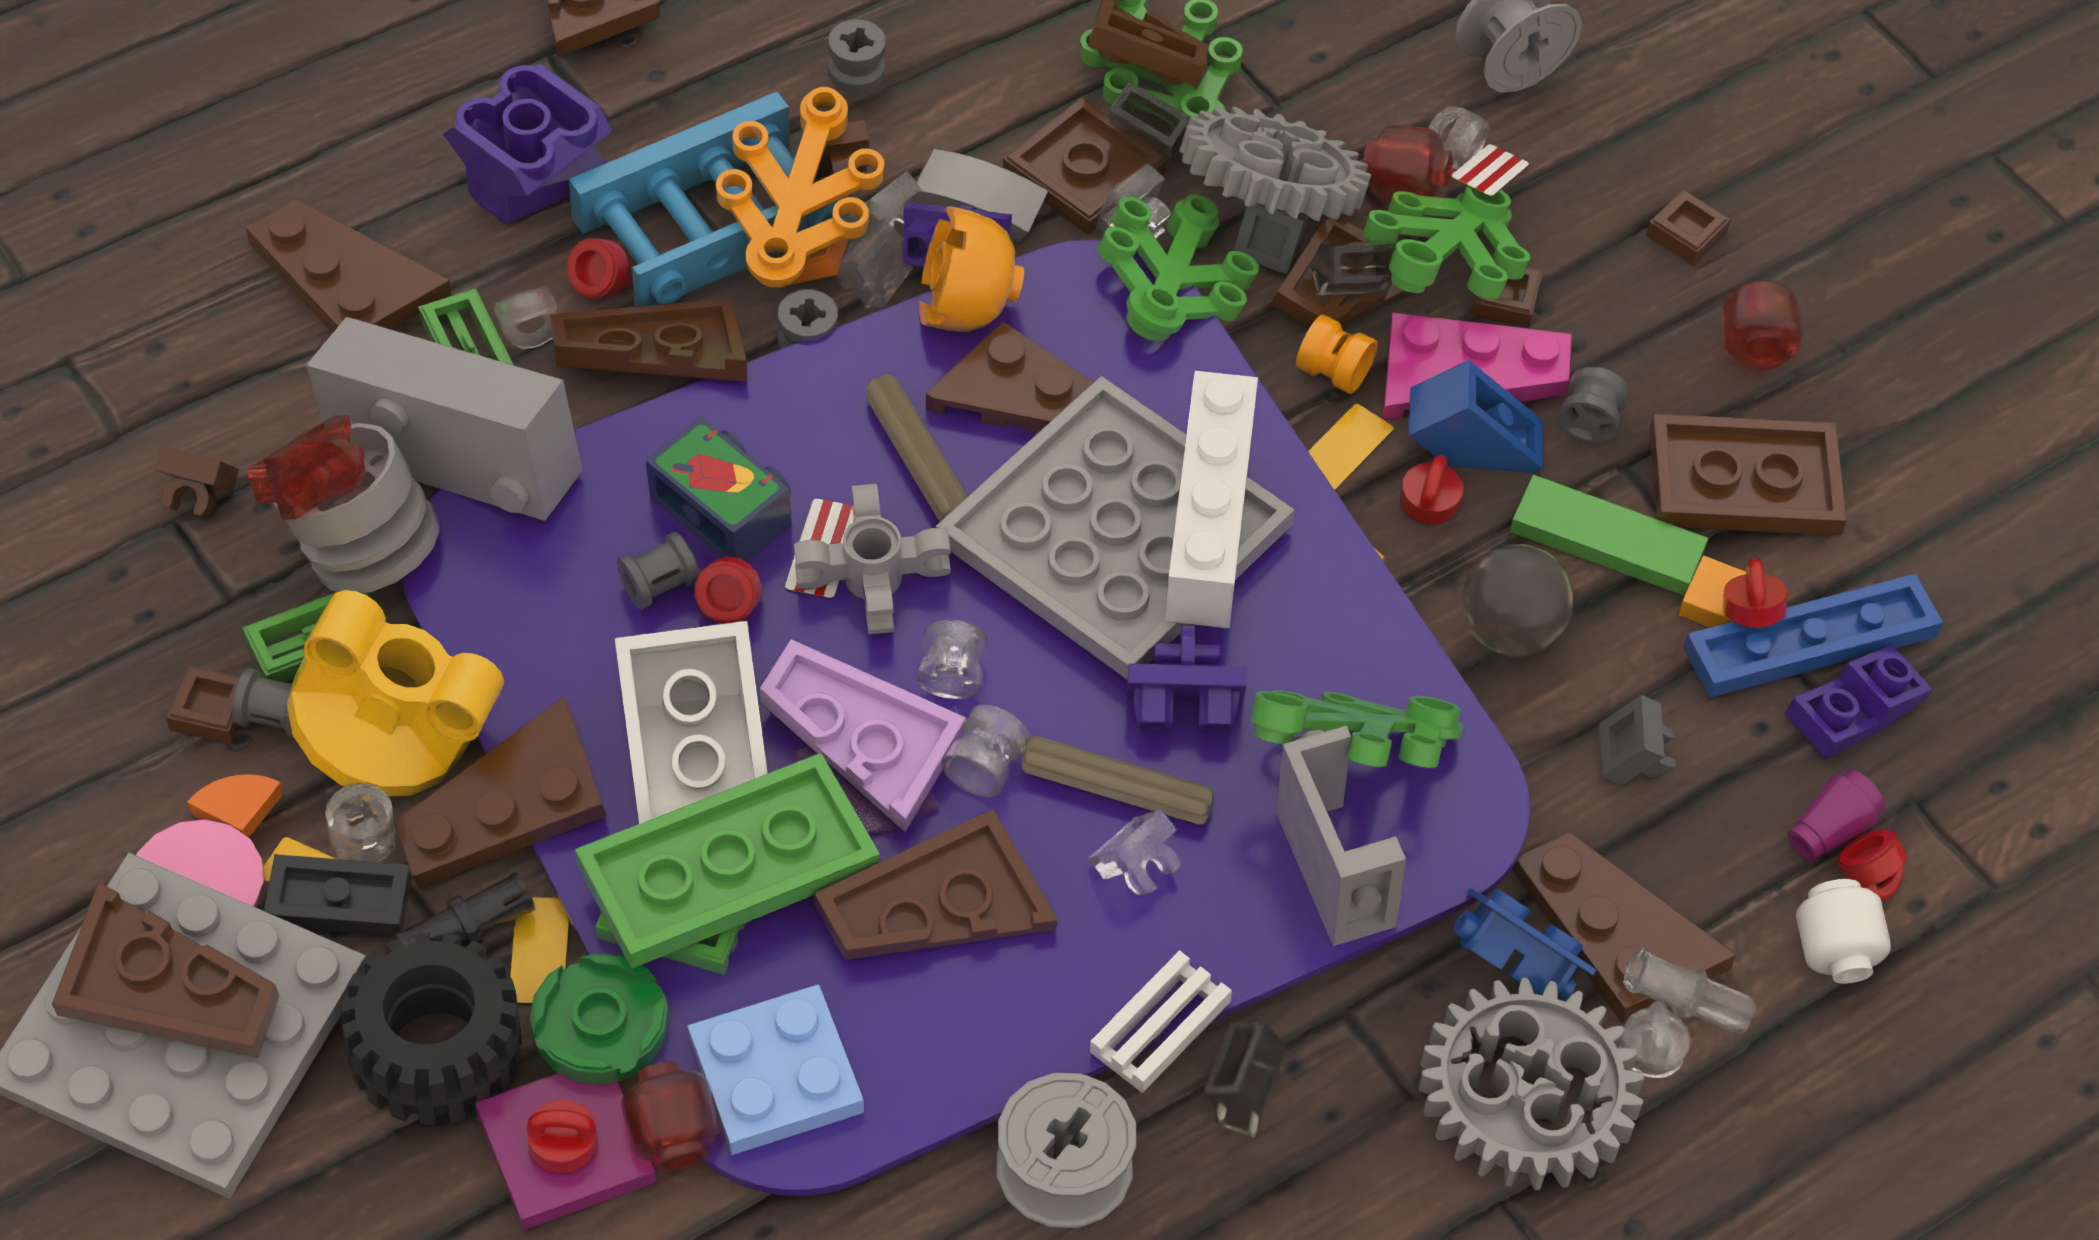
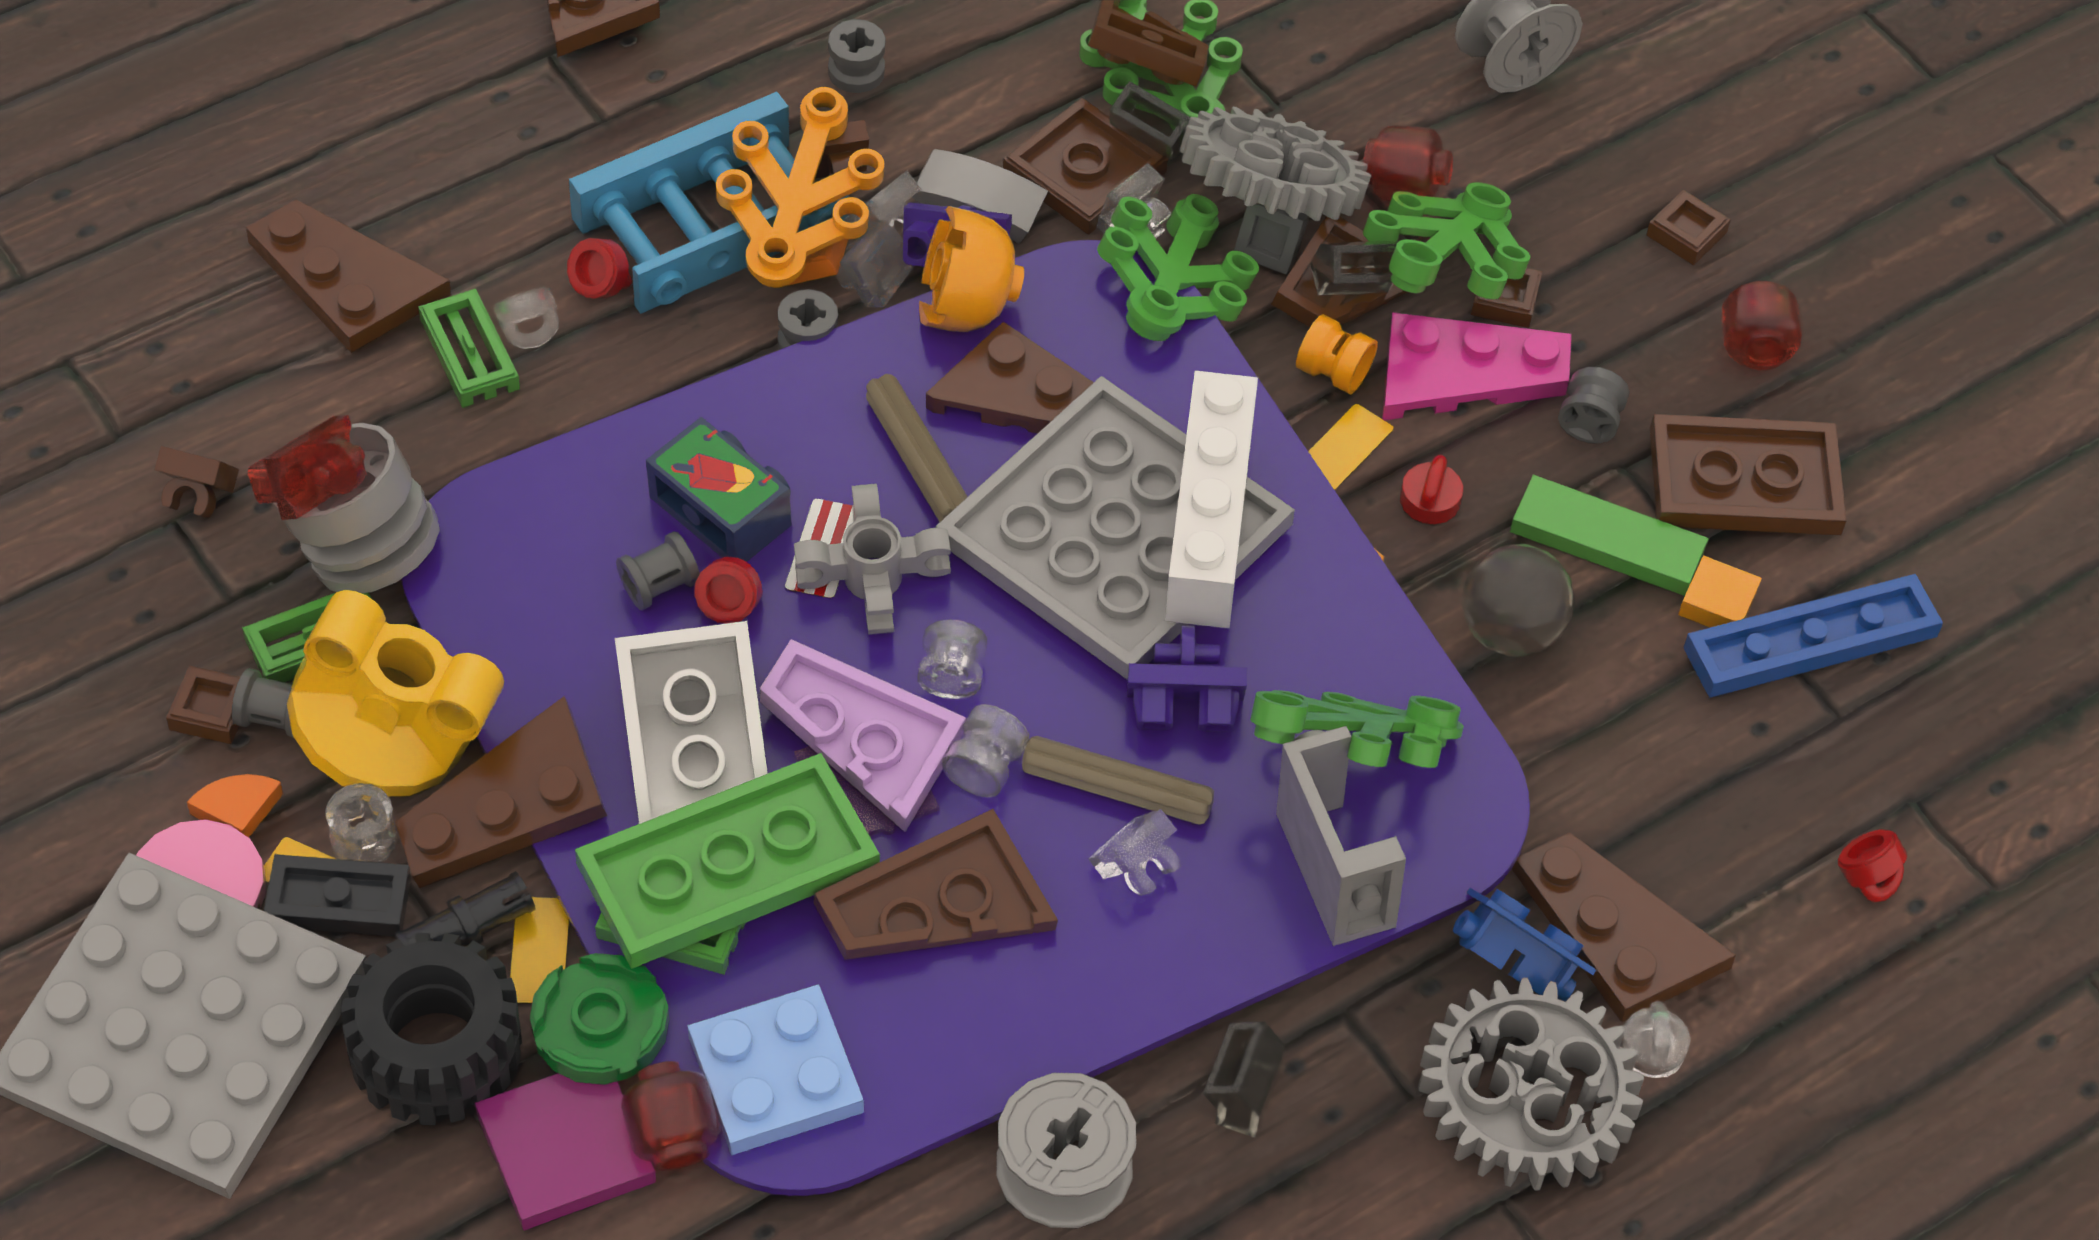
reddish brown wing [52,882,280,1058] -> none
light grey brick [306,317,583,521] -> none
dark purple piece [443,63,612,224] -> none
red tile [526,1099,598,1174] -> none
reddish brown wing [550,298,748,382] -> none
white tile [1090,950,1232,1093] -> none
blue slope [1408,360,1543,473] -> none
clear tile [1426,106,1489,170] -> none
sticker [1451,144,1529,196] -> none
dark grey tile [1599,694,1676,785] -> none
clear axle [1623,949,1757,1033] -> none
red tile [1723,558,1788,628] -> none
dark purple slope [1784,645,1933,759] -> none
magenta cone [1787,770,1885,862] -> none
white head [1796,879,1891,984] -> none

